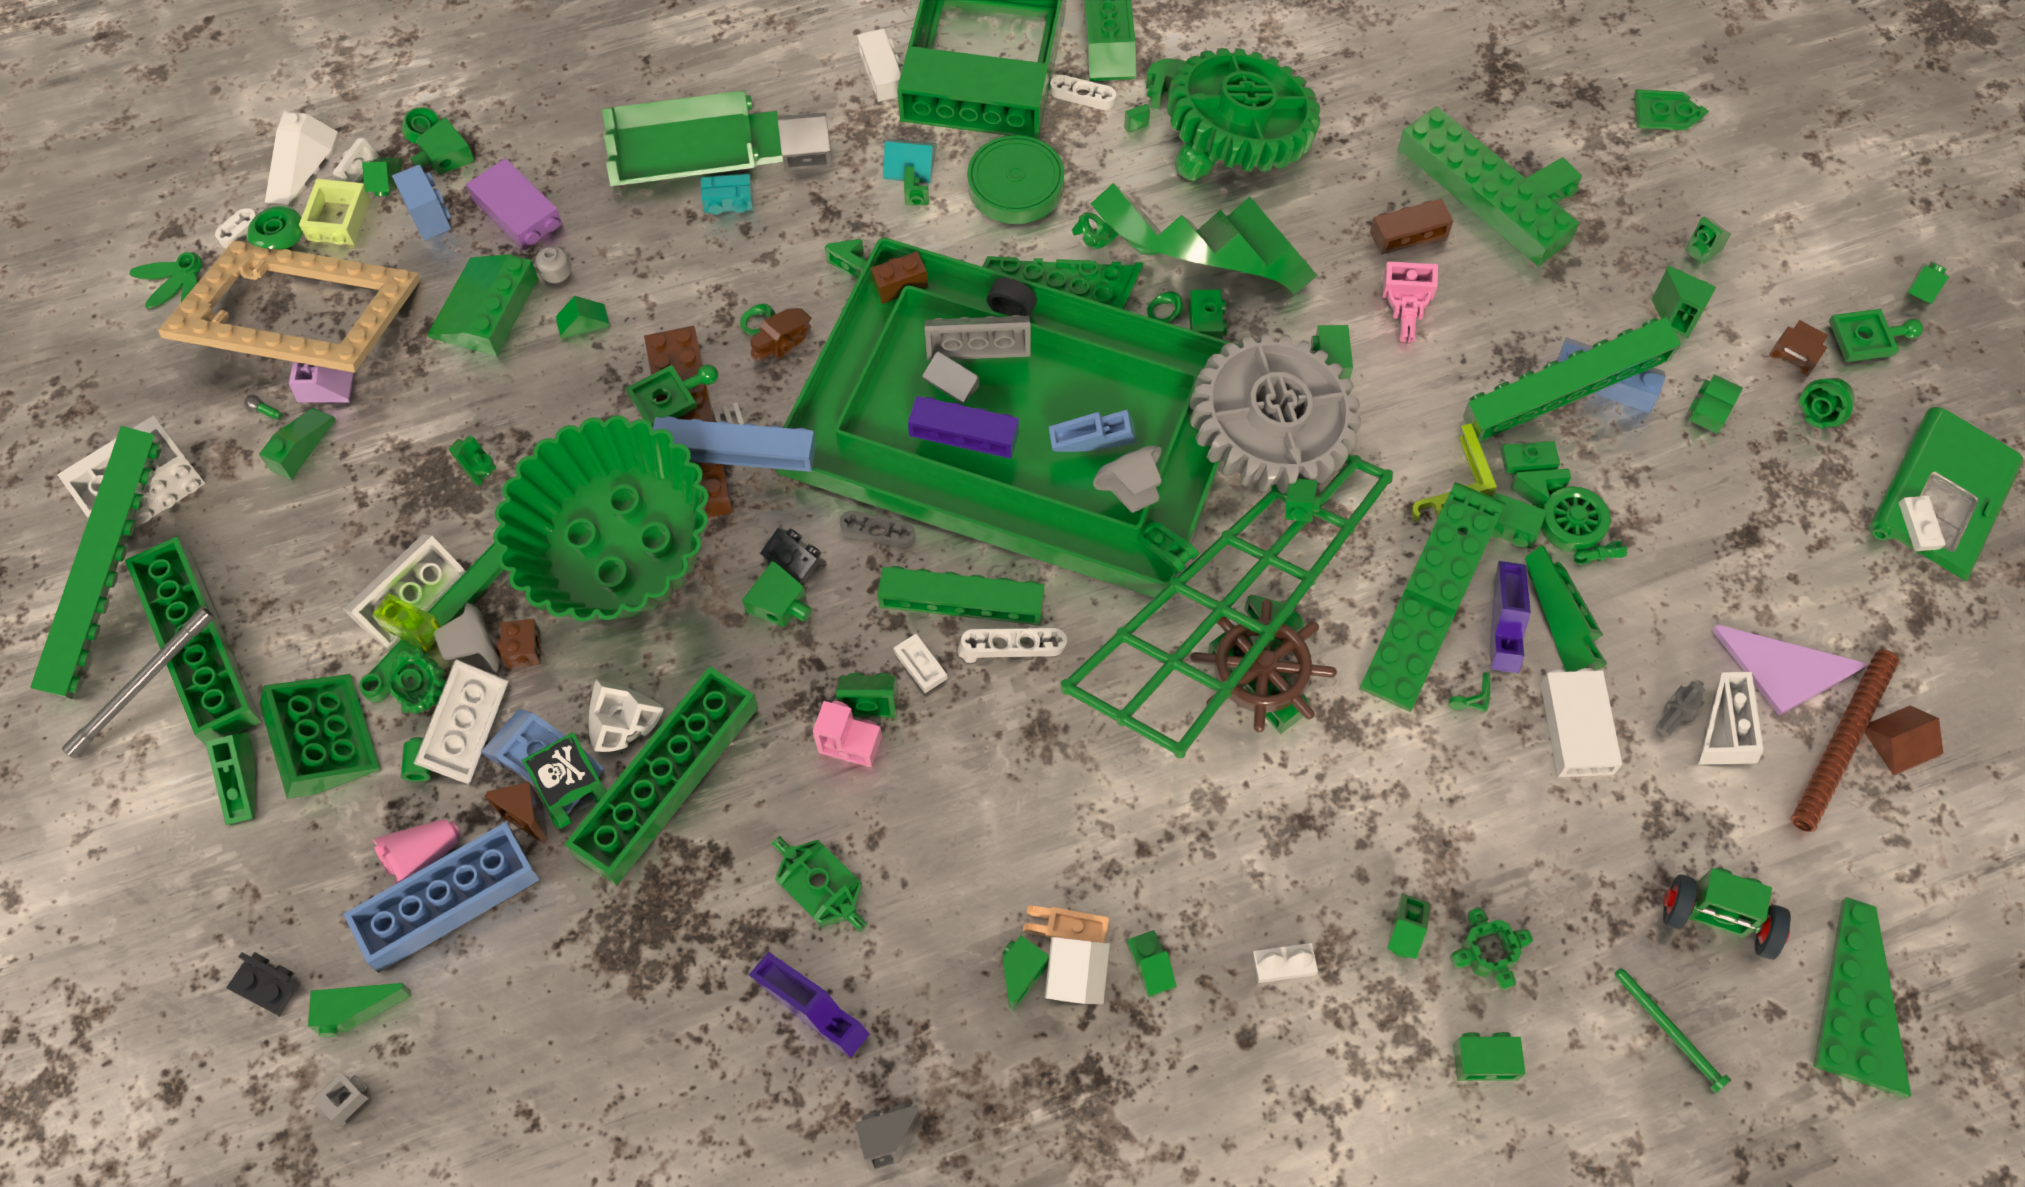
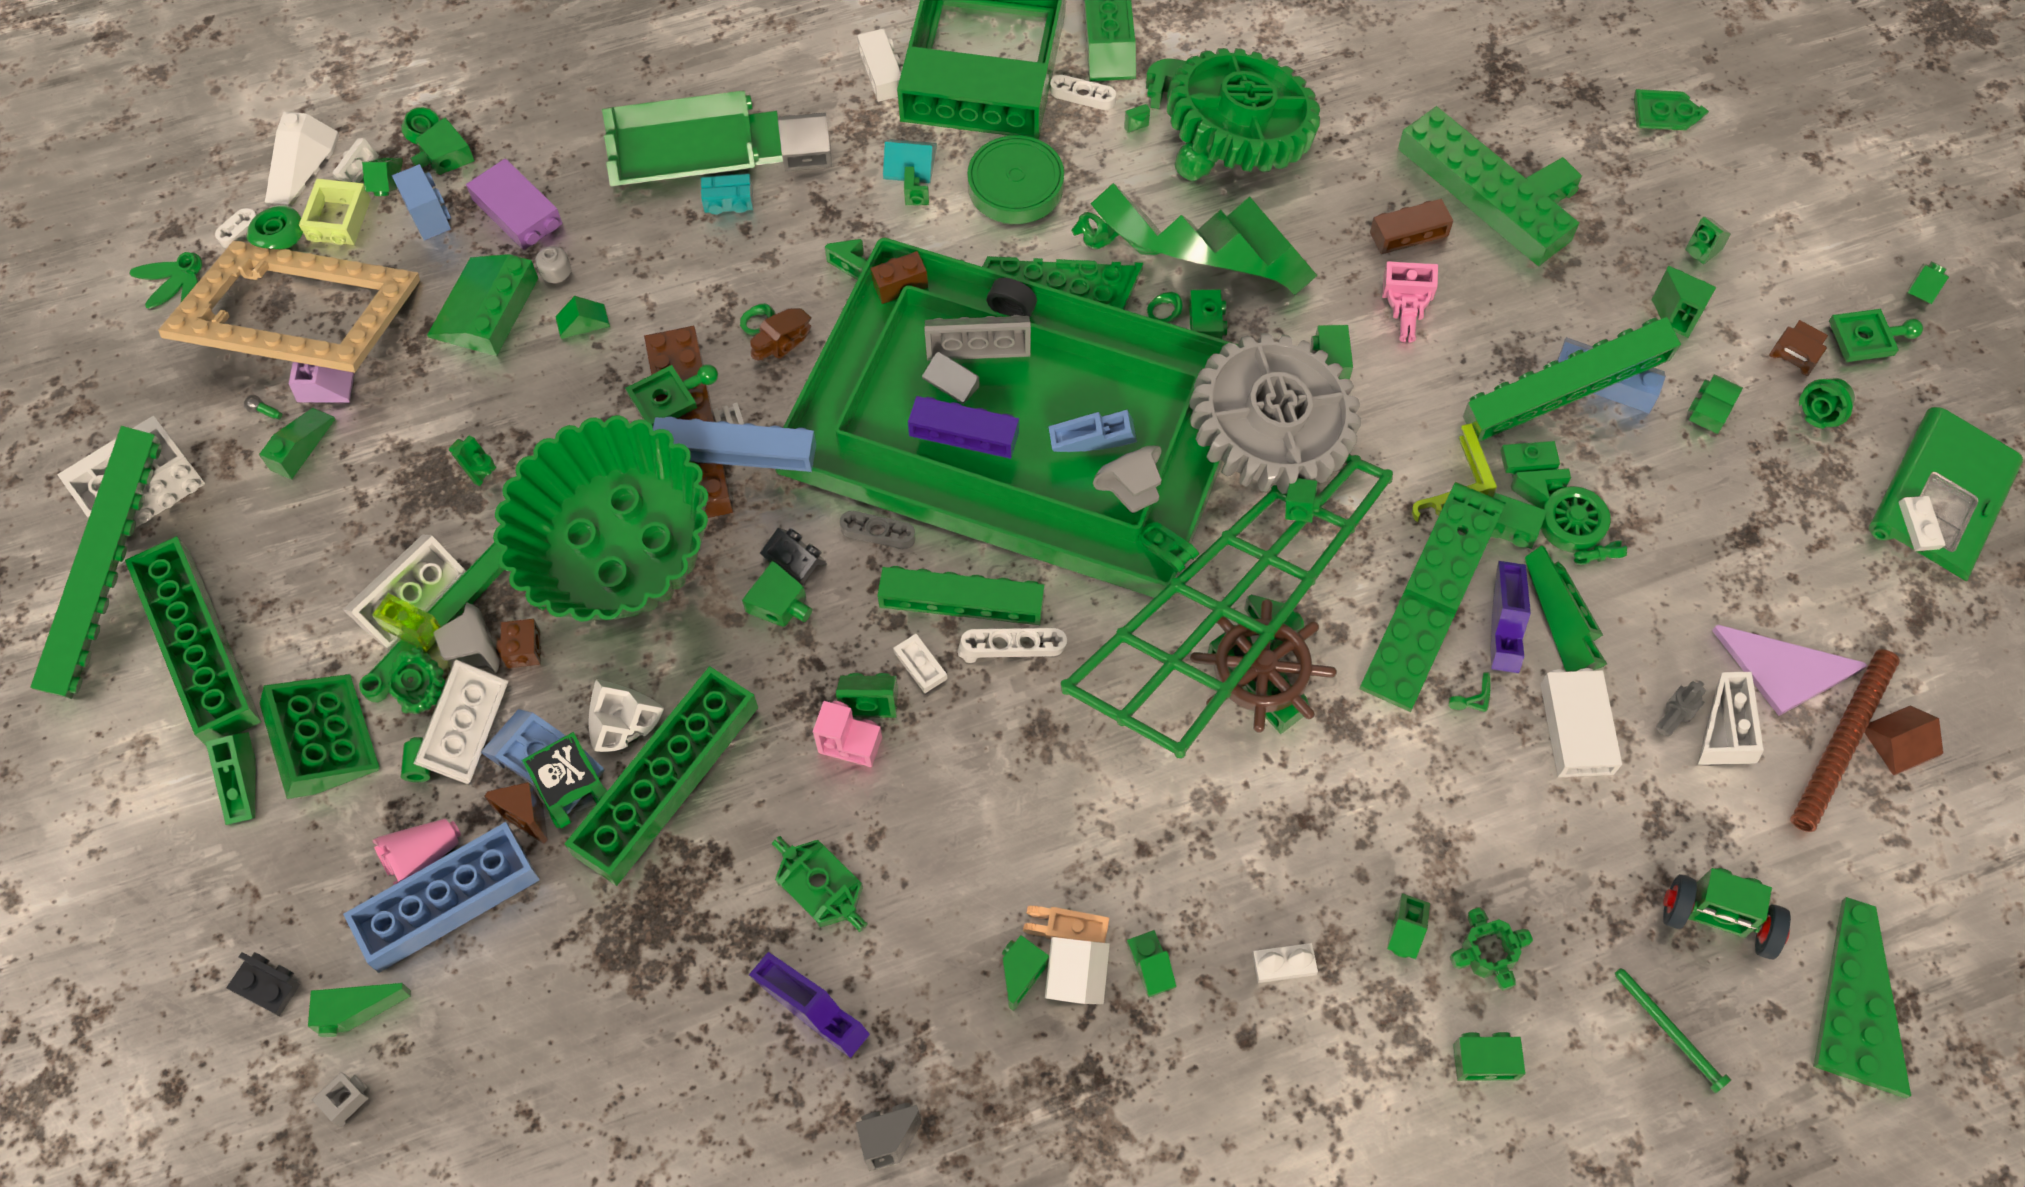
dark grey piece [62,606,215,758] -> none

